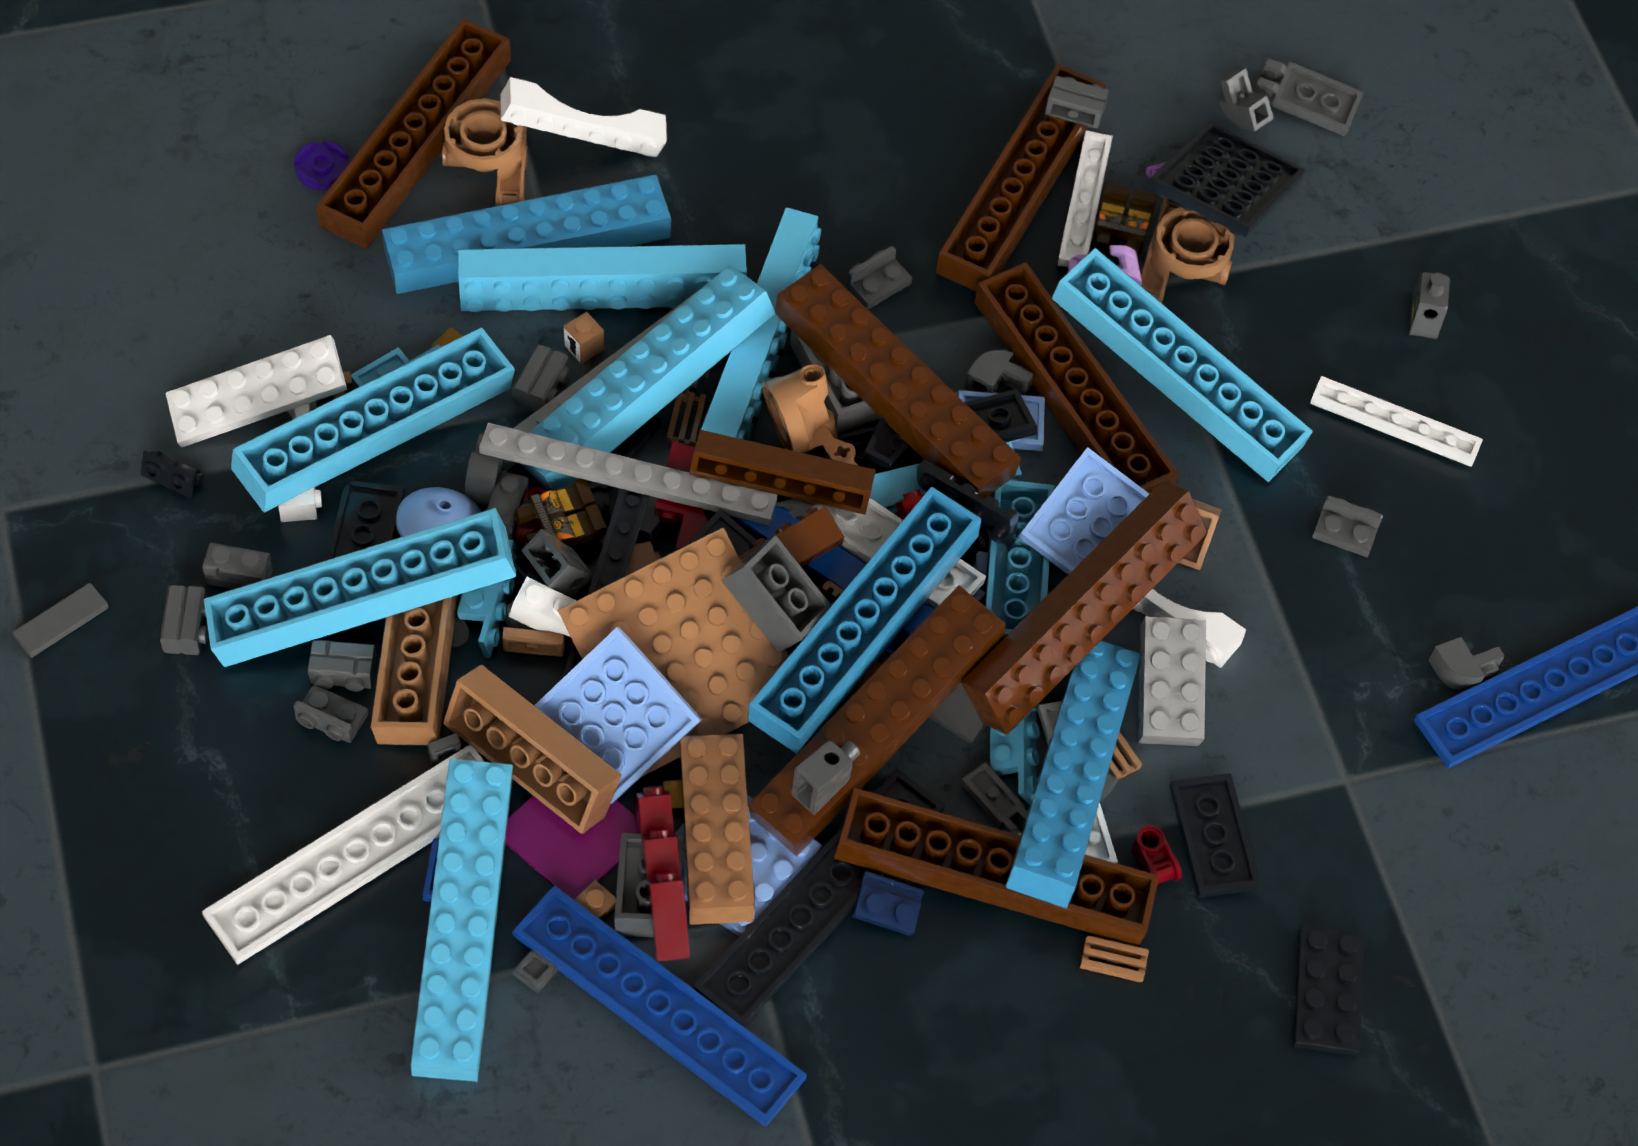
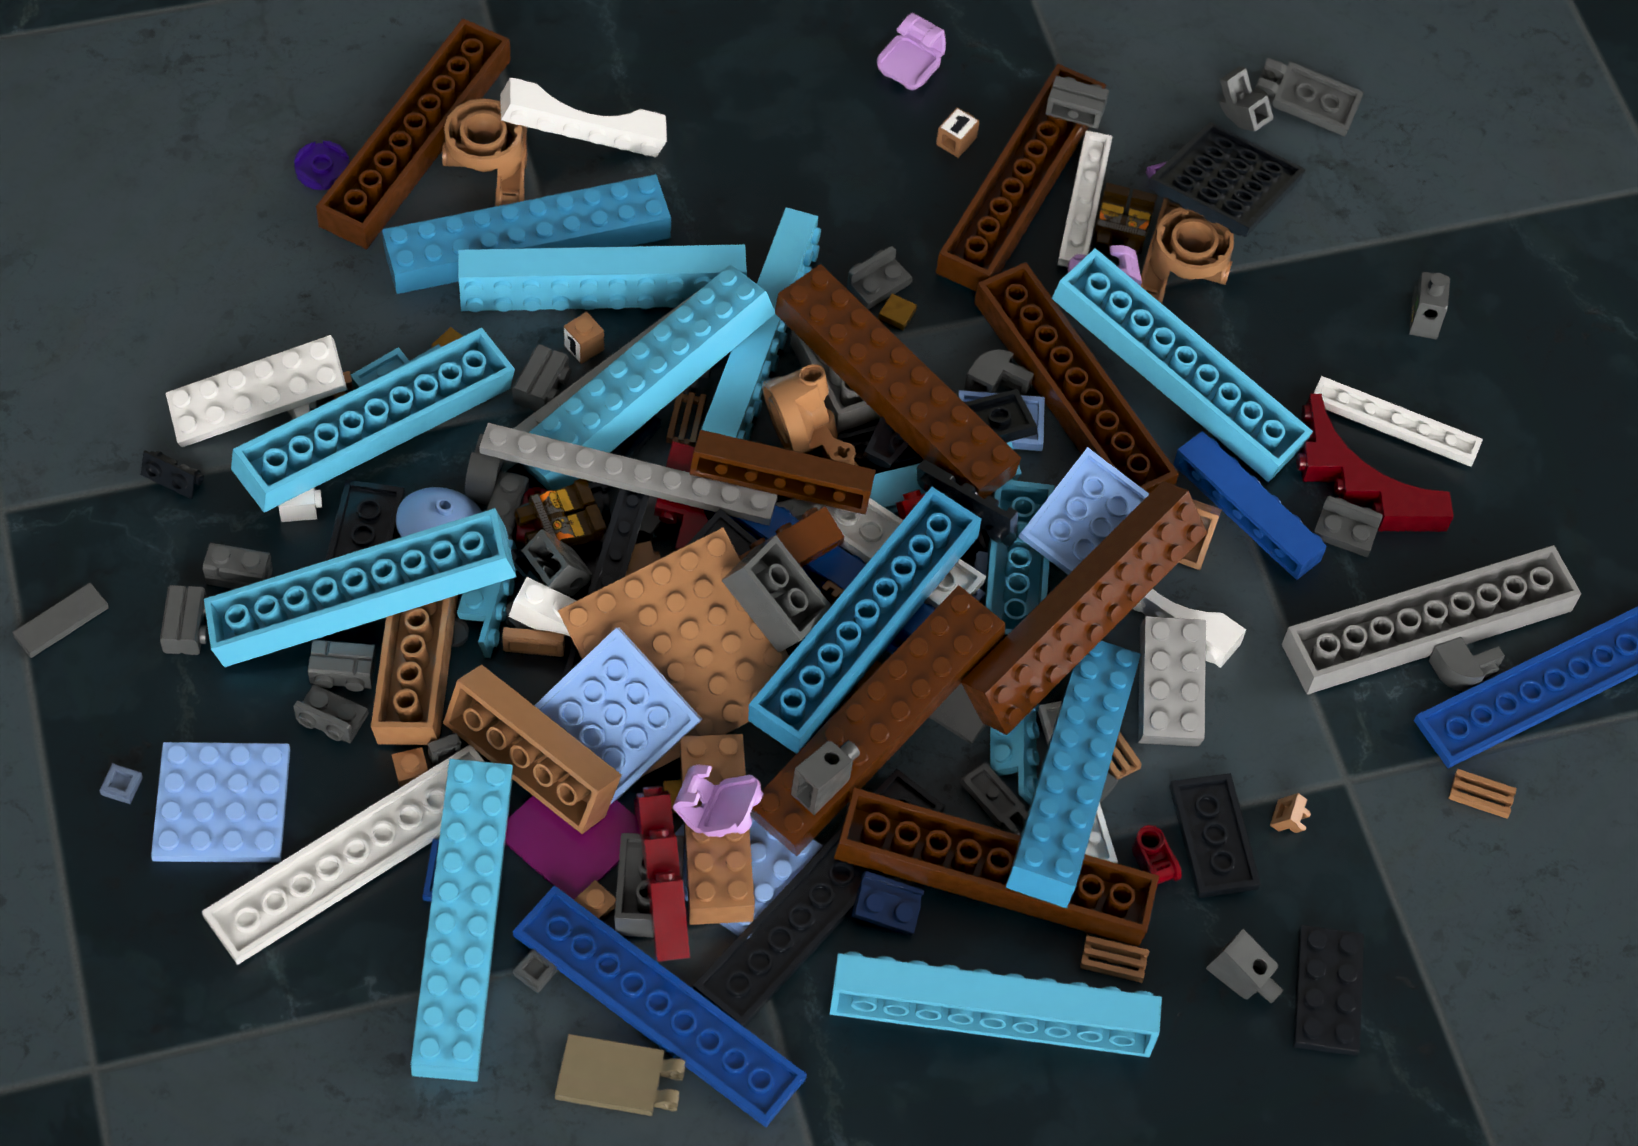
none -> sand blue tile [99,763,143,804]
none -> light blue plate [151,742,290,863]
none -> medium nougat plate [392,747,428,787]
none -> dark tan tile [555,1034,685,1116]
none -> lavender piece [673,765,763,837]
none -> medium azure brick [830,952,1162,1057]
none -> lavender piece [877,13,946,90]
none -> pearl gold tile [878,294,917,330]
none -> brick [936,108,979,158]
none -> blue brick [1173,431,1327,580]
none -> dark grey torso [1206,929,1284,1003]
none -> medium nougat tile [1270,793,1311,833]
none -> light grey brick [1282,545,1581,694]
none -> dark red arch [1296,394,1454,532]
none -> medium nougat tile [1448,769,1517,819]

